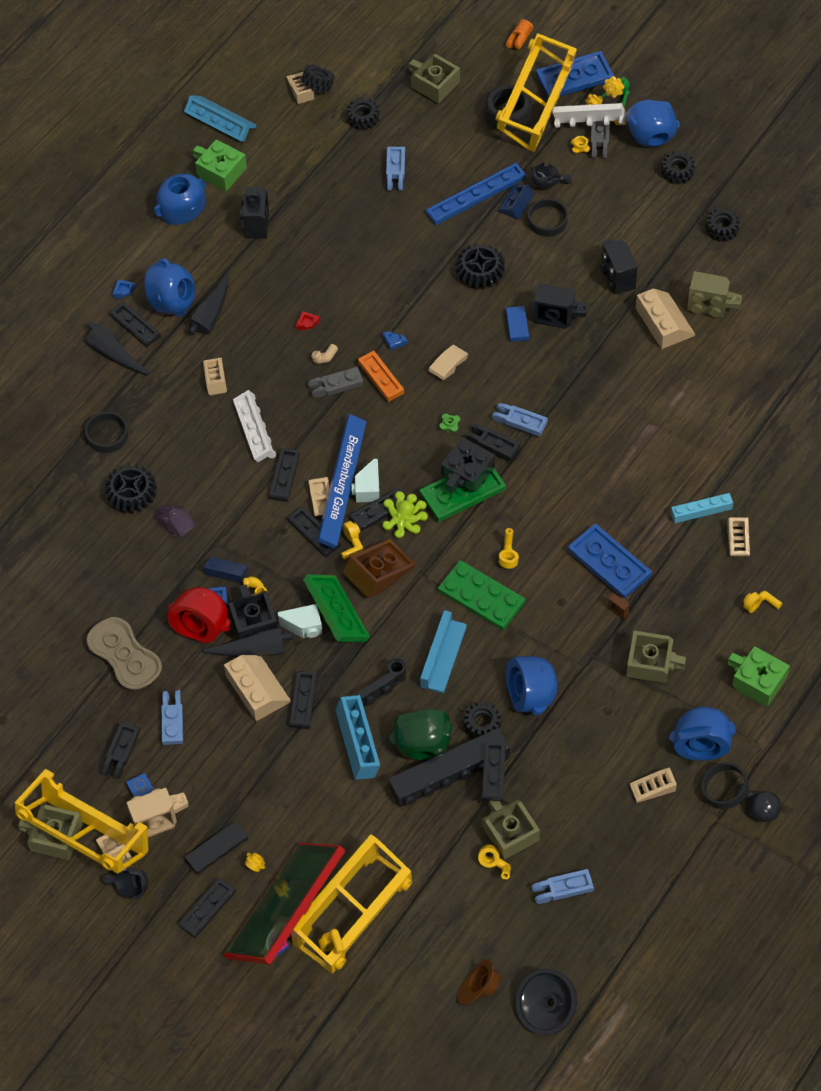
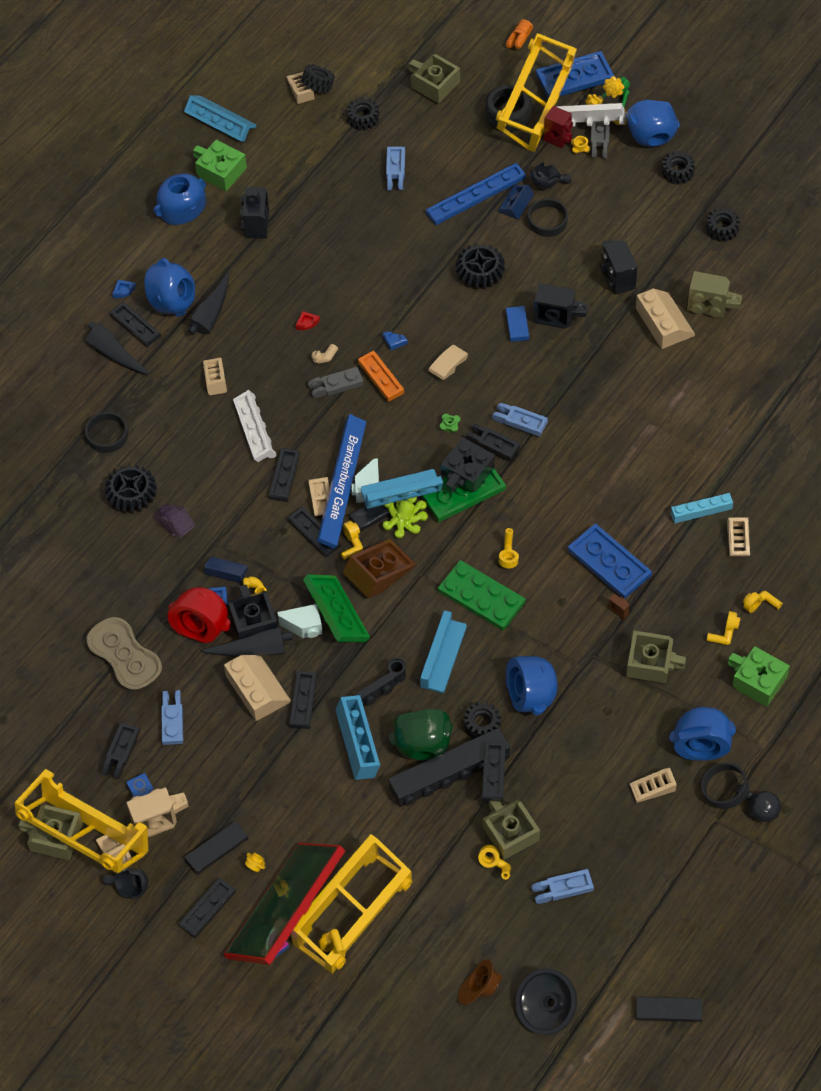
none -> dark azure panel [361,469,443,509]
none -> dark red brick [544,106,573,149]
none -> black tile [636,997,702,1022]
none -> yellow plate [706,611,740,645]

